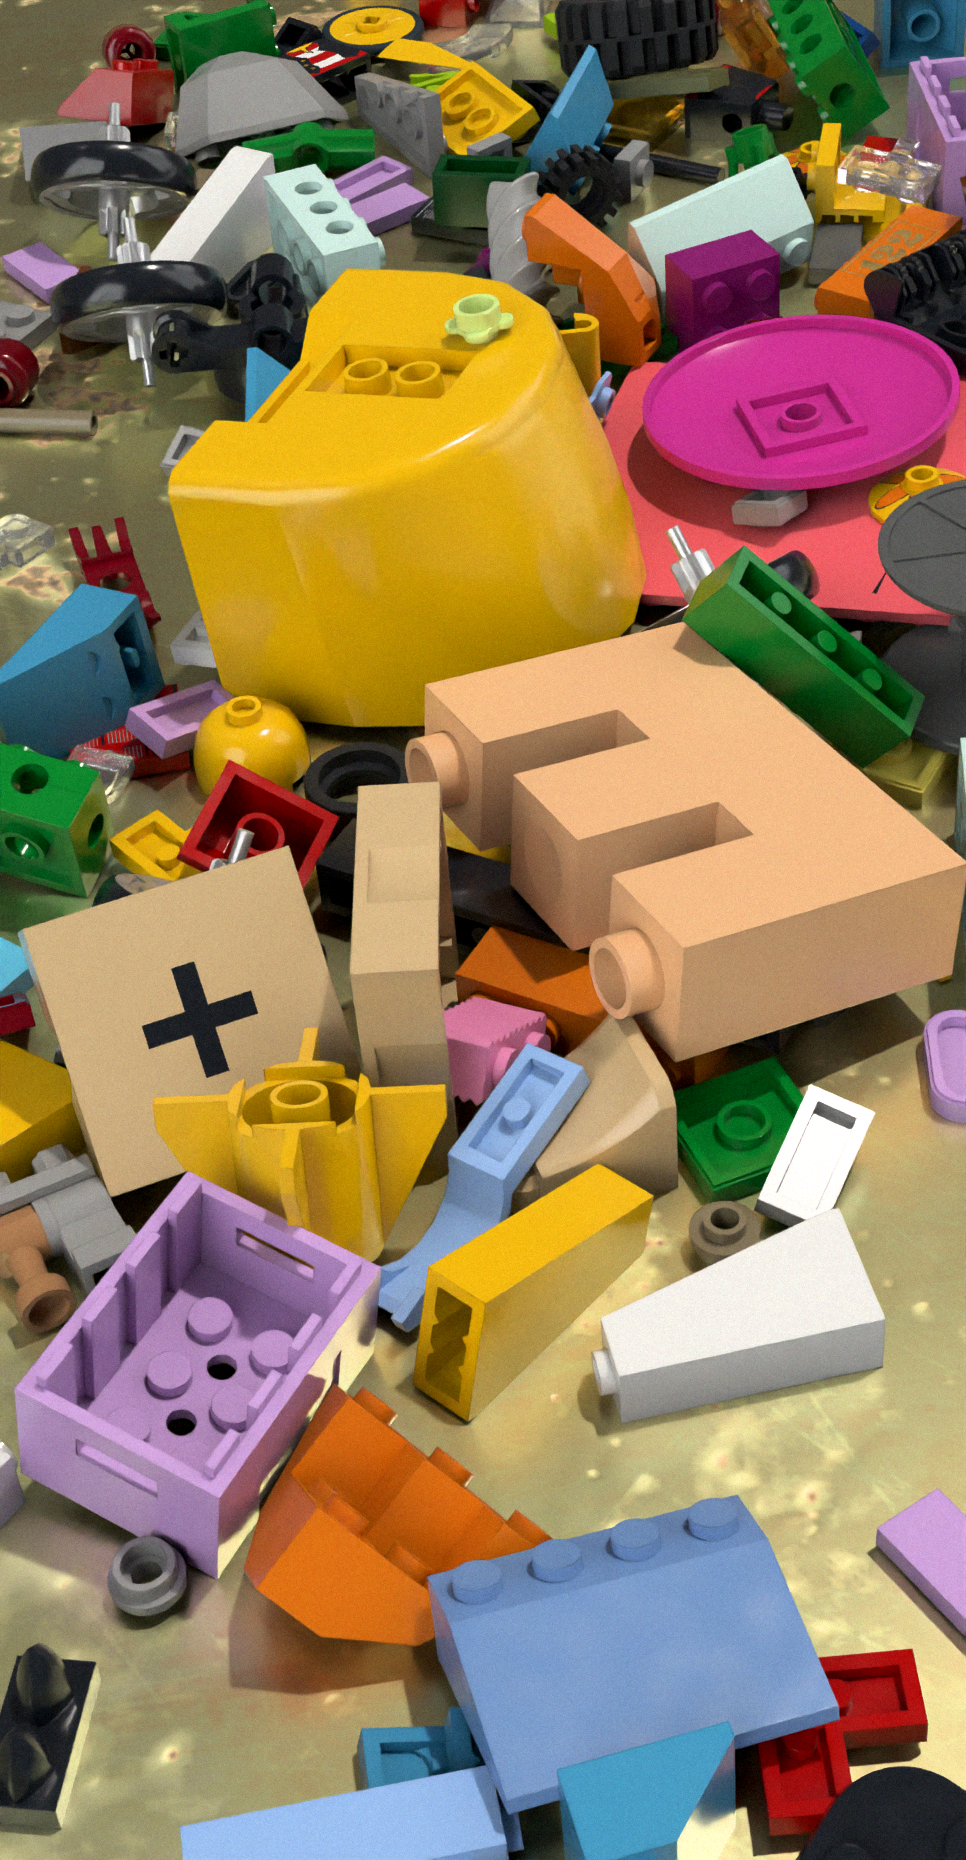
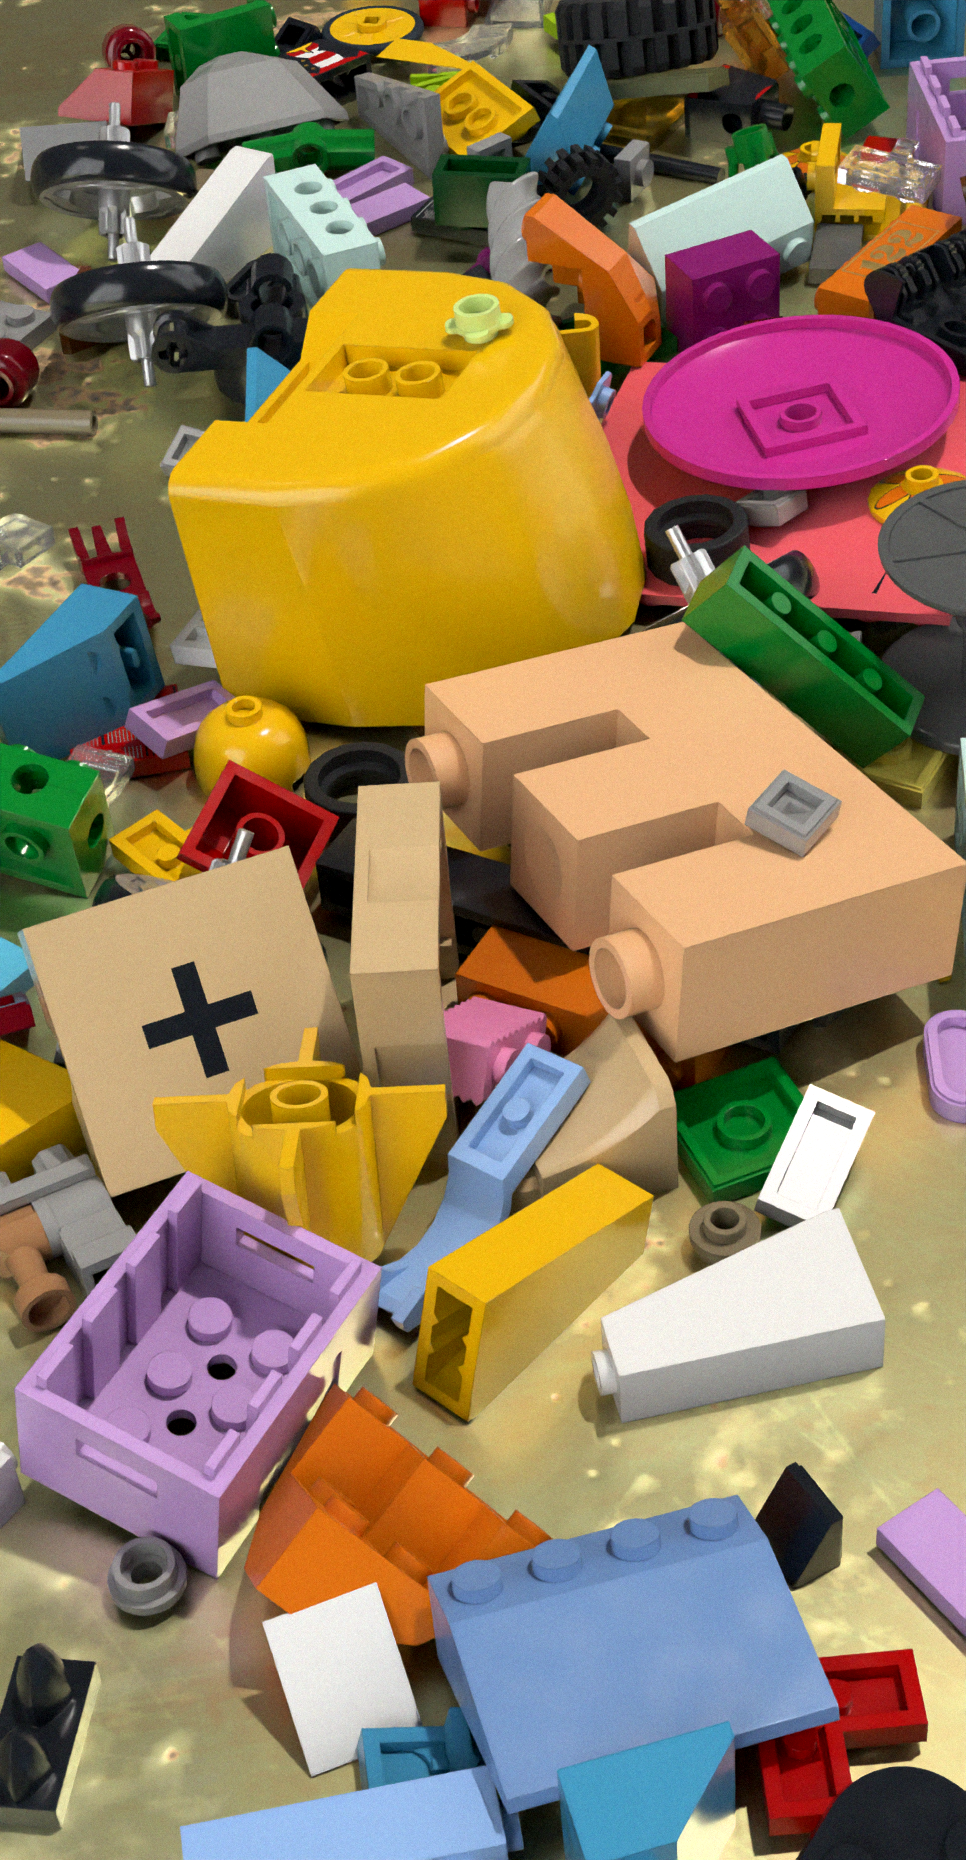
none -> white sticker [262,1582,423,1777]
none -> black tyre [644,494,750,586]
none -> light grey tile [745,769,842,857]
none -> black slope [755,1462,843,1589]

